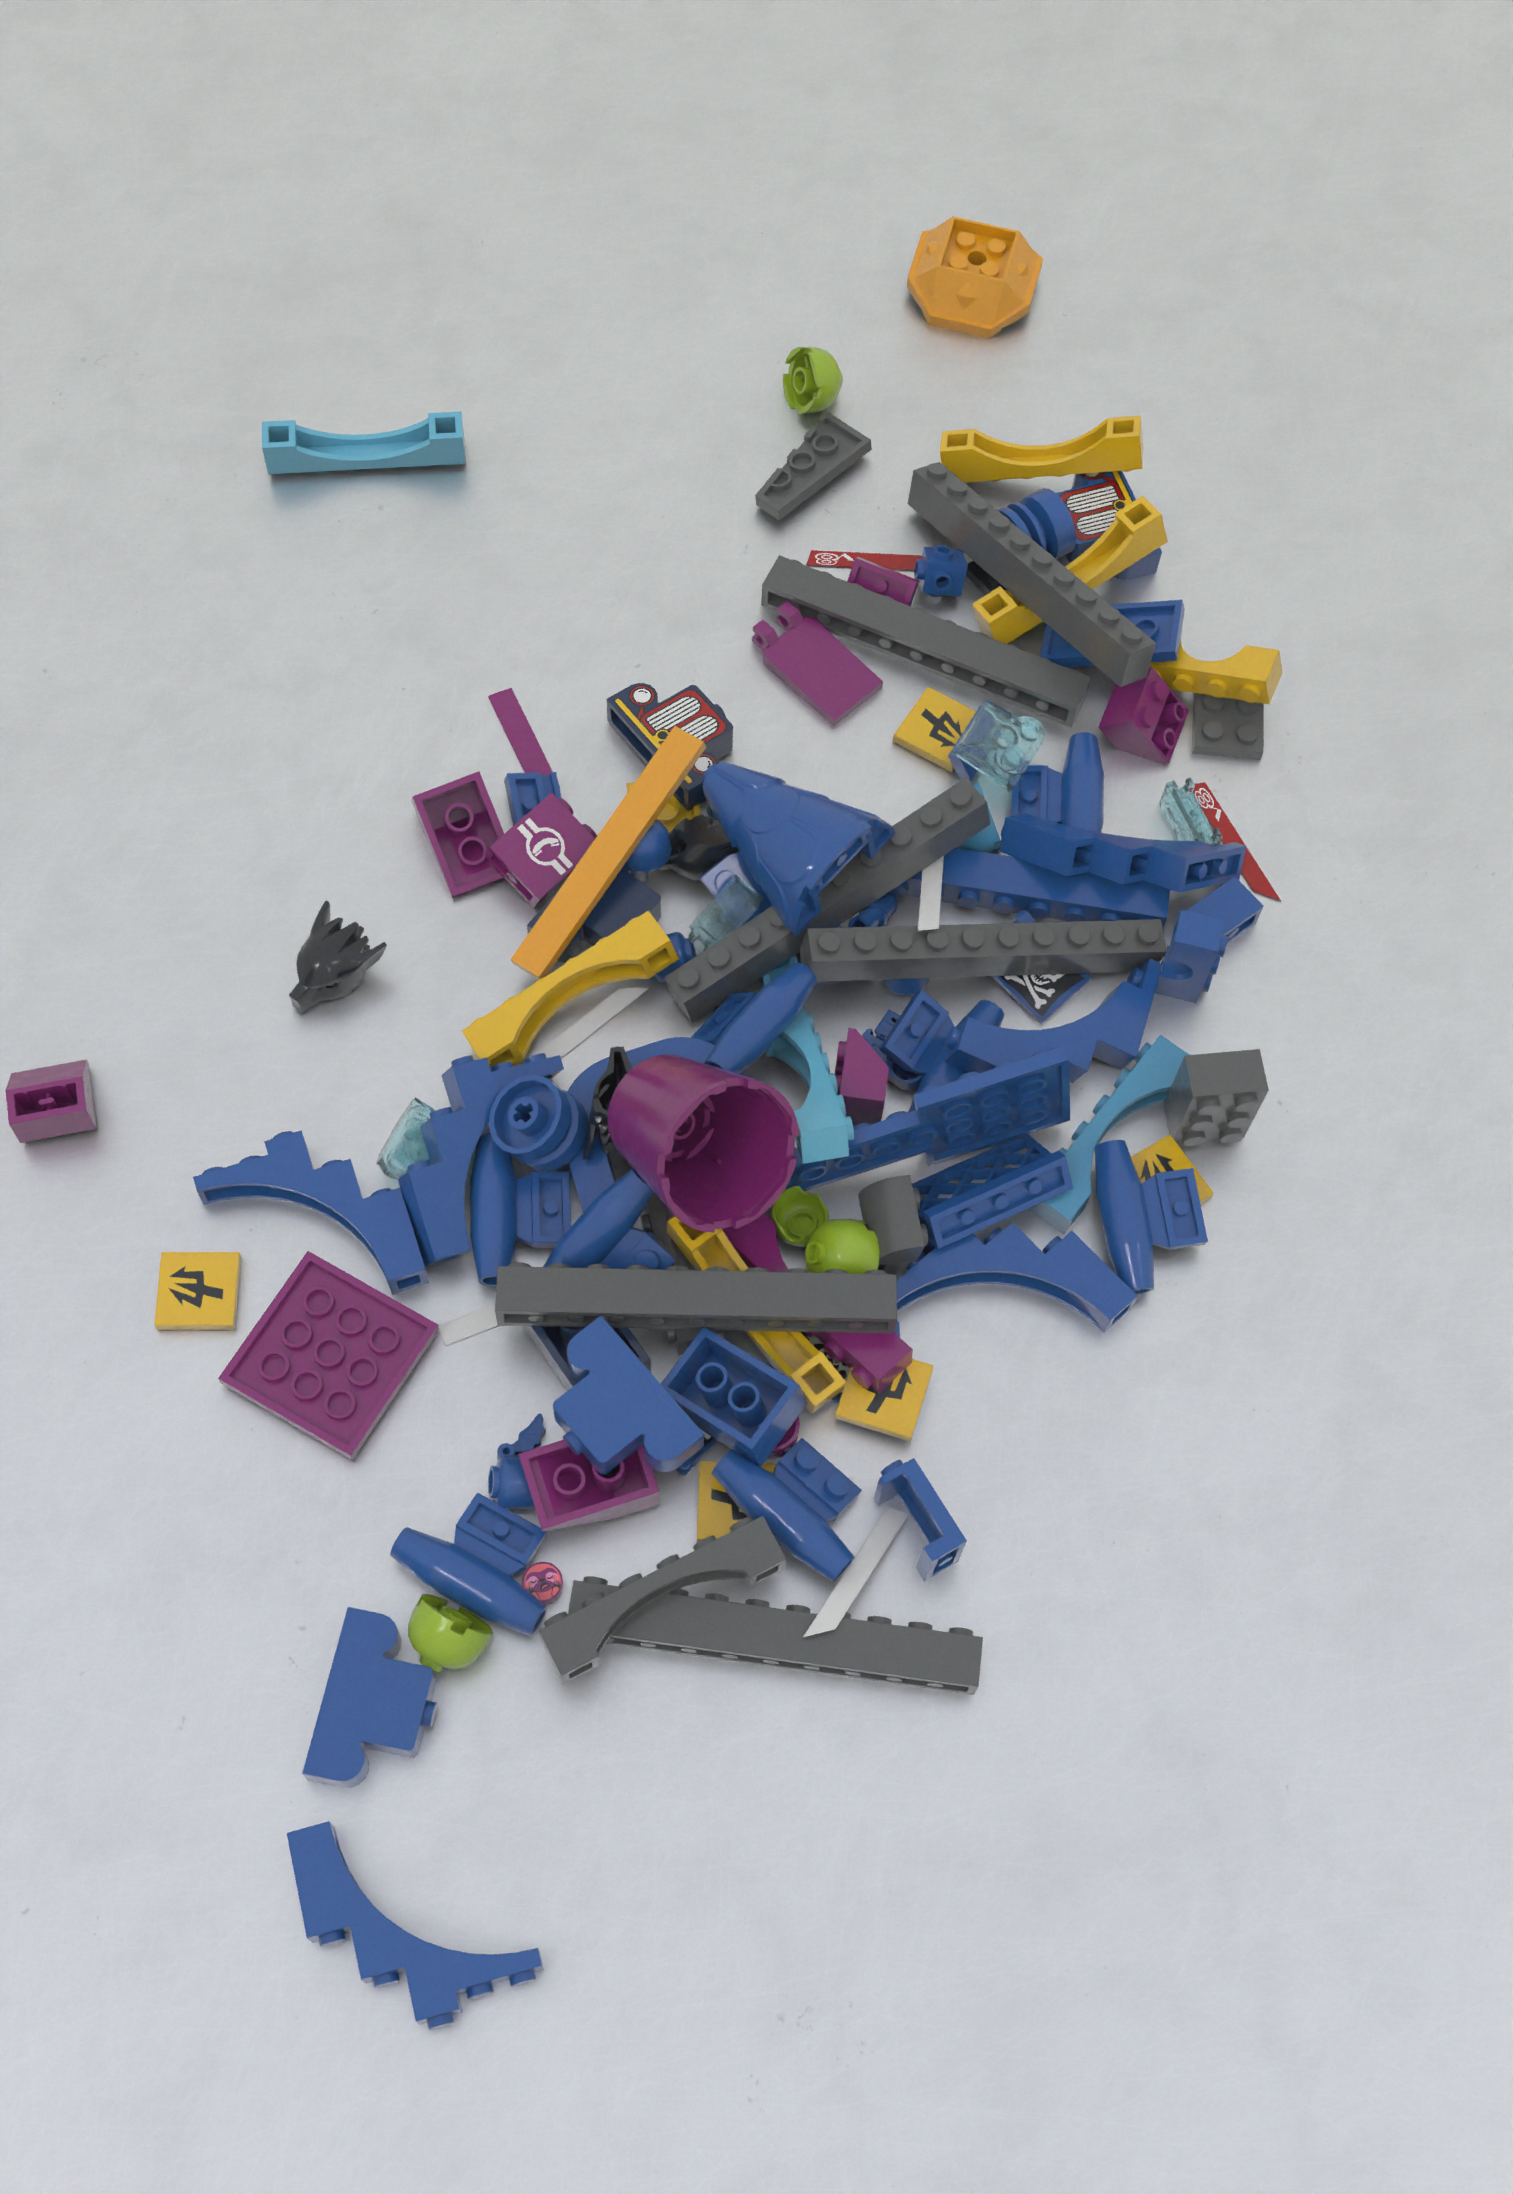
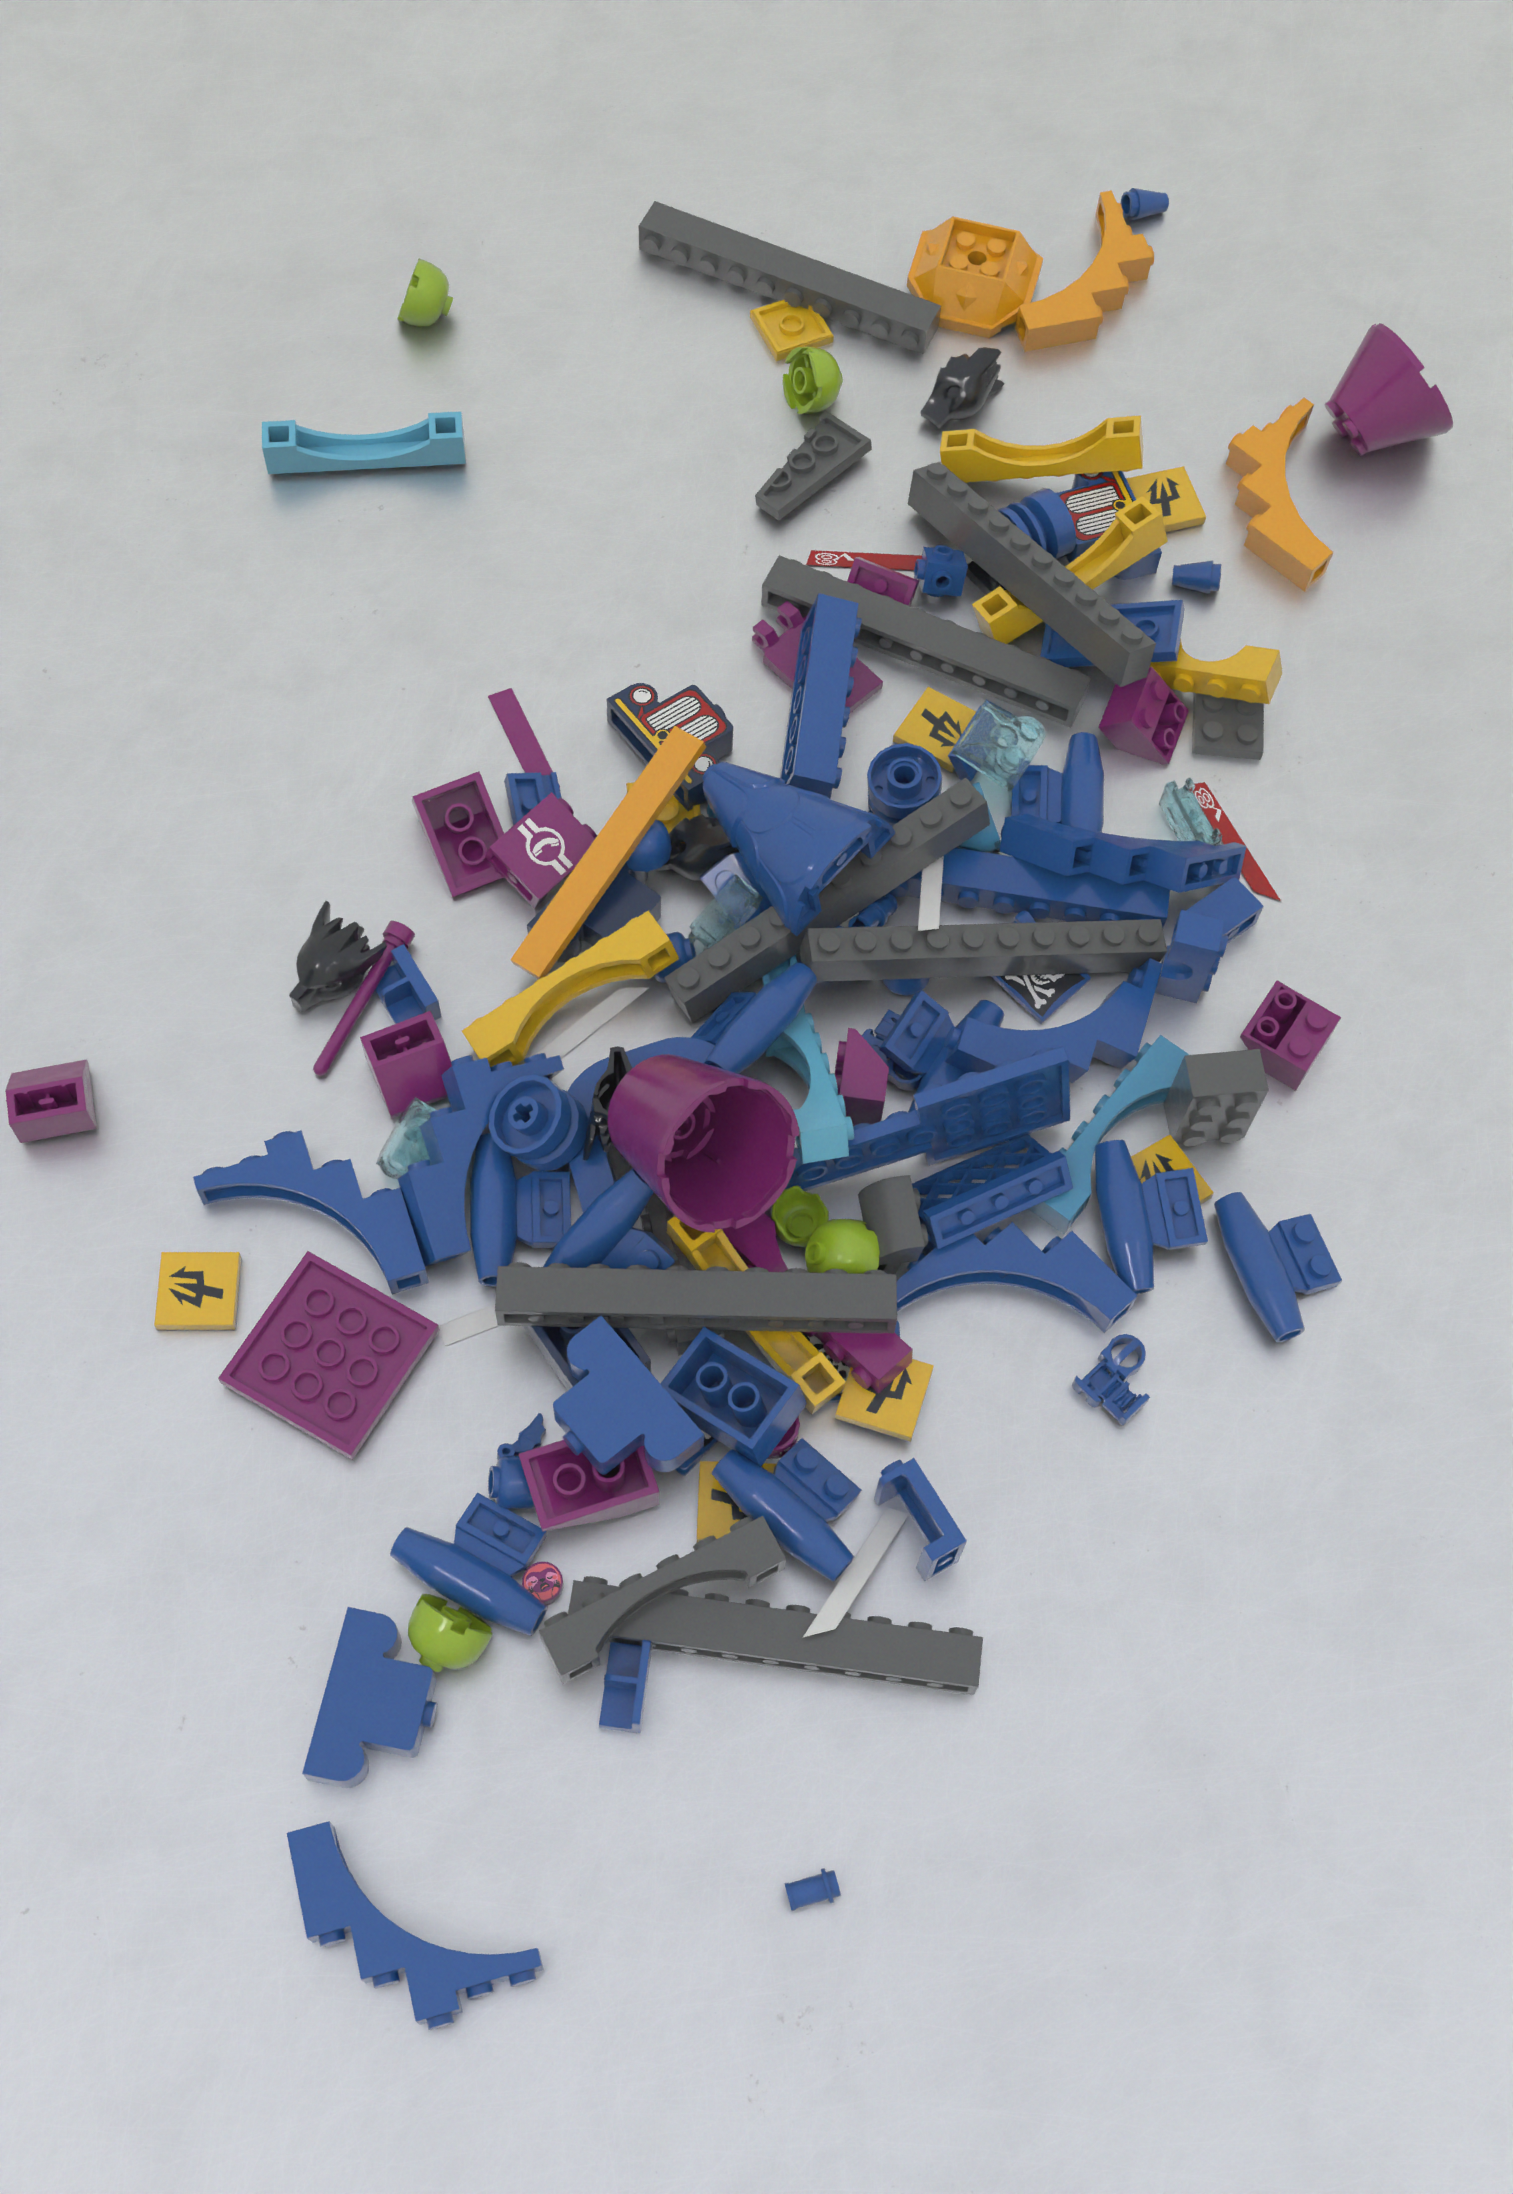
none -> magenta piece [313,921,415,1076]
none -> magenta slope [360,1011,452,1119]
none -> blue panel [375,944,442,1024]
none -> lime cylinder [397,258,453,327]
none -> blue panel [599,1640,652,1733]
none -> dark grey brick [638,201,941,354]
none -> yellow tile [750,300,834,362]
none -> blue brick [780,593,862,799]
none -> blue pin [784,1868,841,1911]
none -> blue wheel [867,743,942,826]
none -> black piece [921,347,1005,429]
none -> light orange arch [1015,190,1154,352]
none -> blue piece [1072,1334,1150,1426]
none -> blue cone [1120,188,1169,221]
none -> yellow tile [1126,466,1206,532]
none -> blue cone [1172,560,1222,594]
none -> blue plate [1214,1192,1342,1342]
none -> light orange arch [1226,397,1333,592]
none -> magenta slope [1240,980,1341,1091]
none -> magenta cone [1324,323,1453,456]

